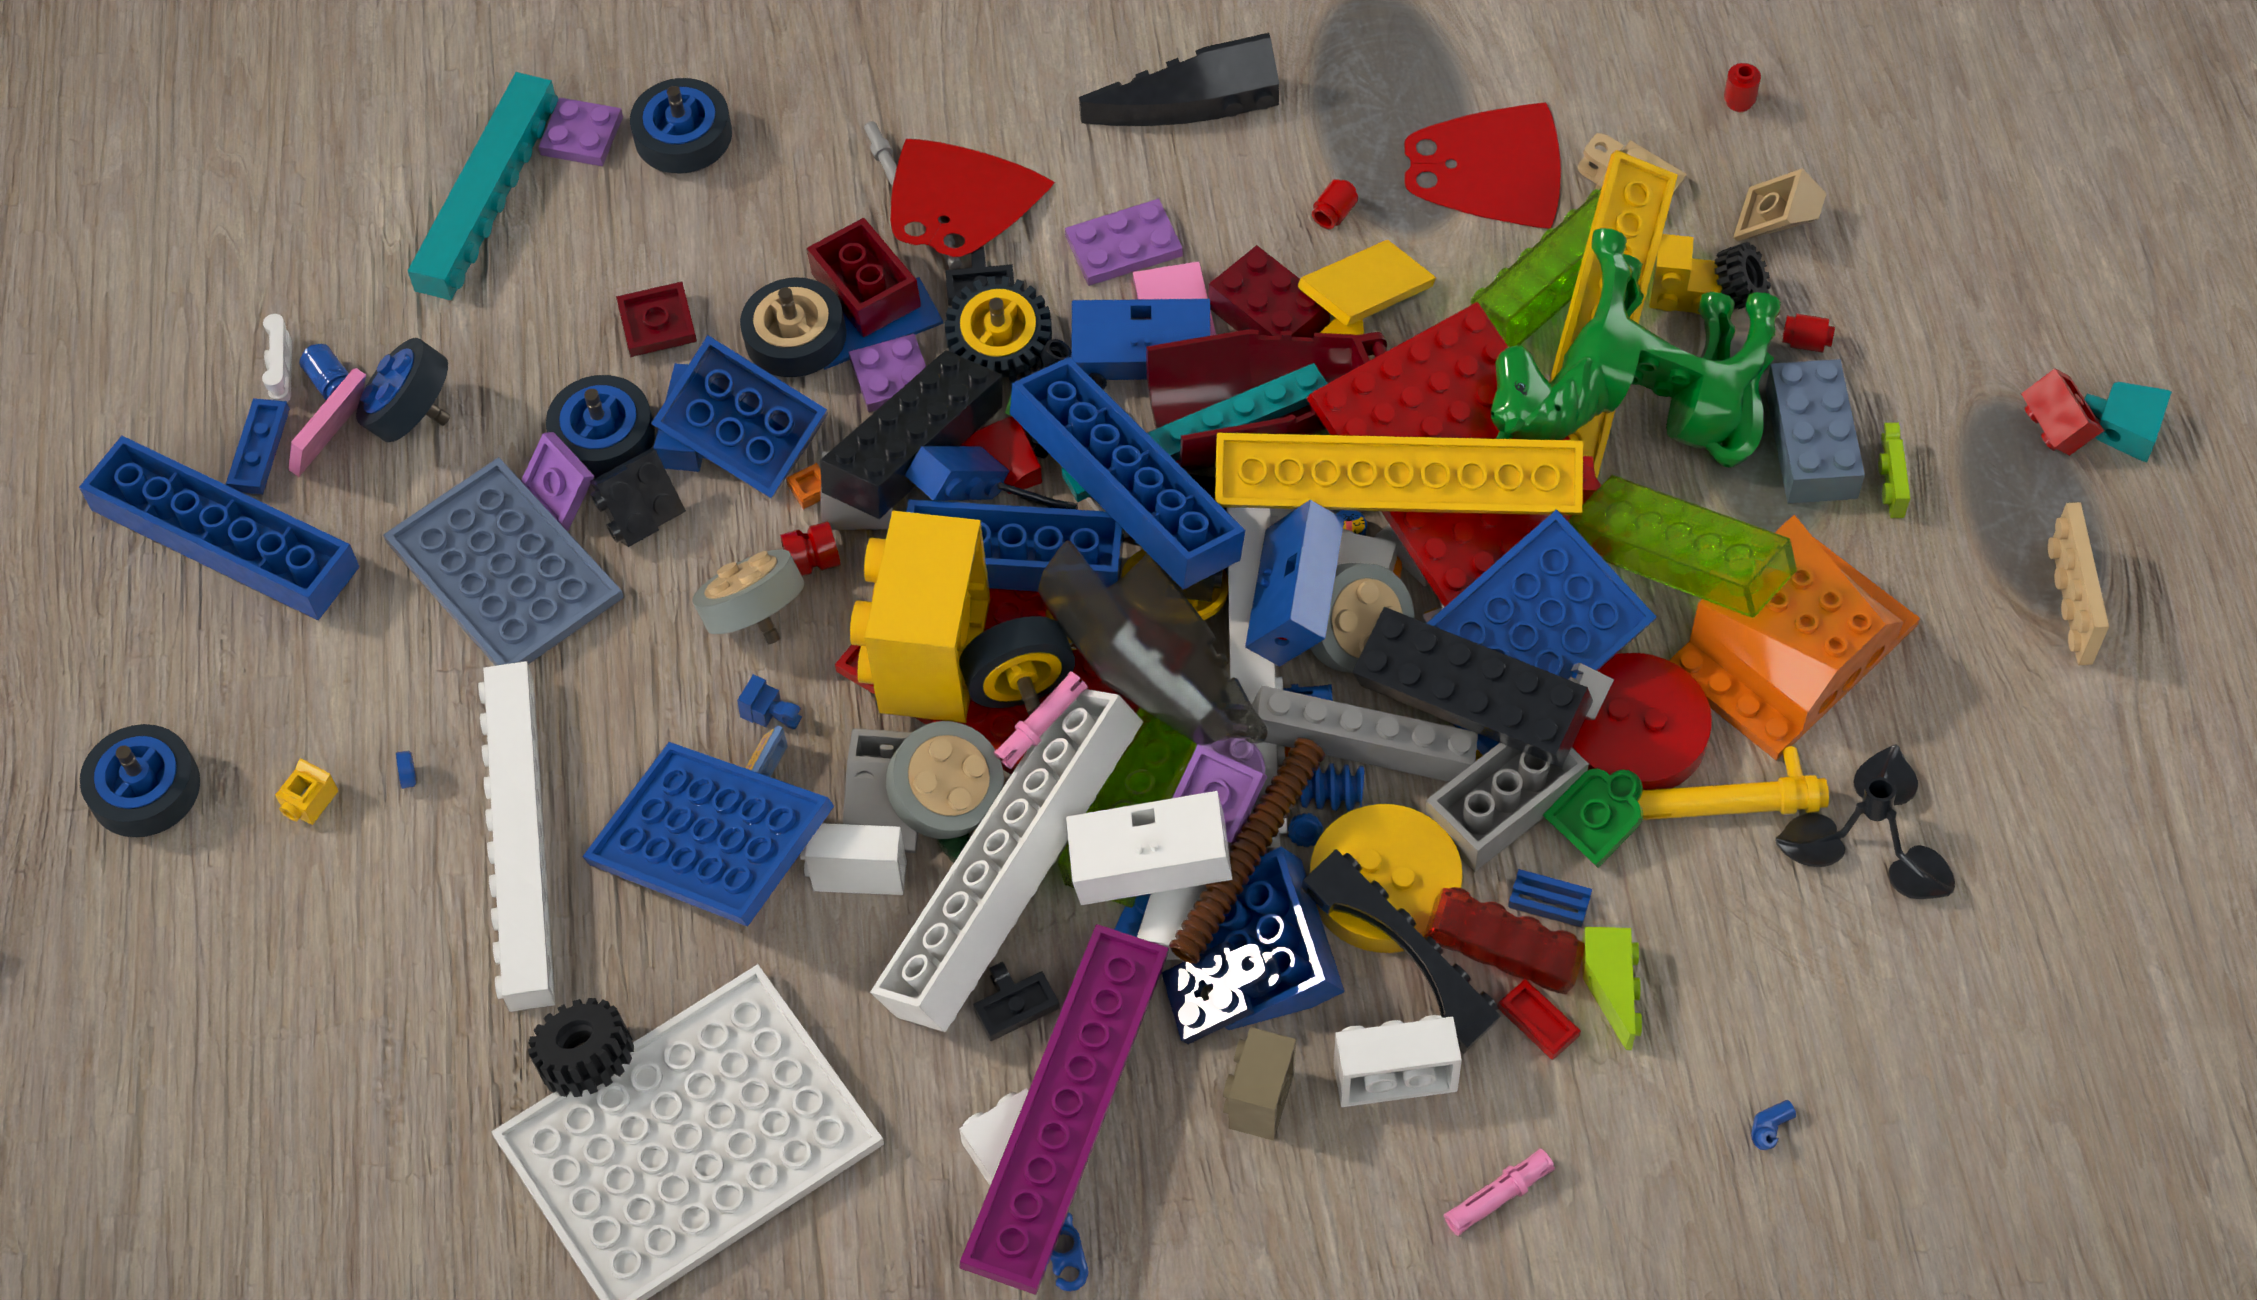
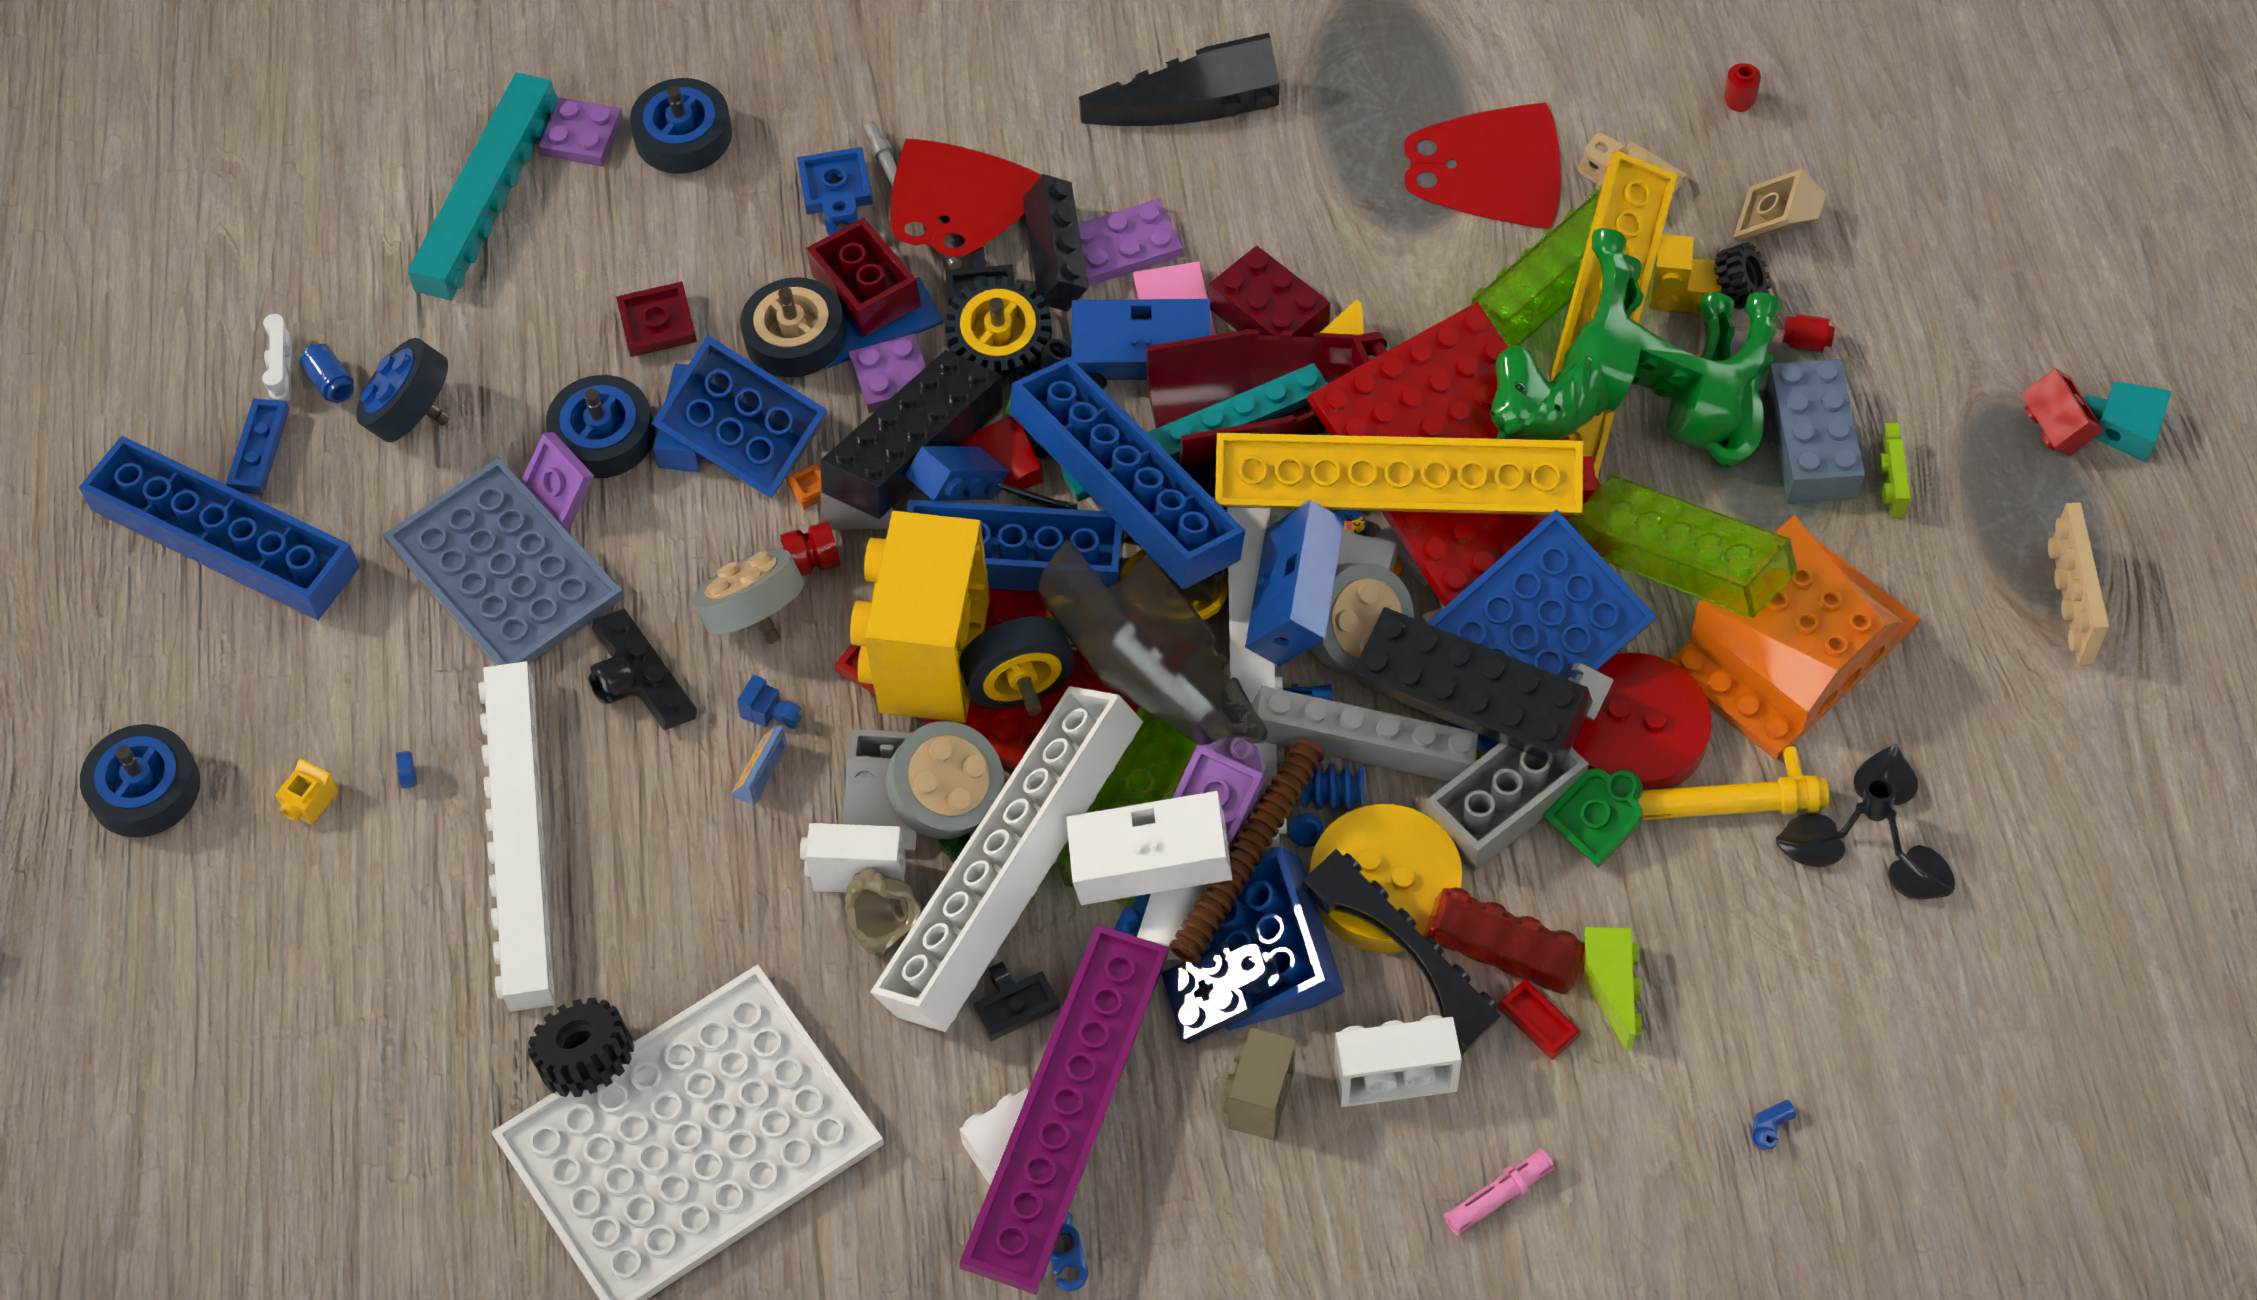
bright pink tile [289,368,366,477] -> none
blue plate [582,742,834,927] -> none
black plate [590,448,686,547] -> none
bright pink pin [993,671,1088,769] -> none
yellow tile [1298,239,1436,326] -> none
red brick [1312,179,1358,229] -> none
blue tile [1508,869,1592,927] -> none
none -> black plate [588,608,697,730]
none -> blue plate [797,147,872,236]
none -> dark tan hair [844,868,922,955]
none -> black brick [1023,174,1088,312]

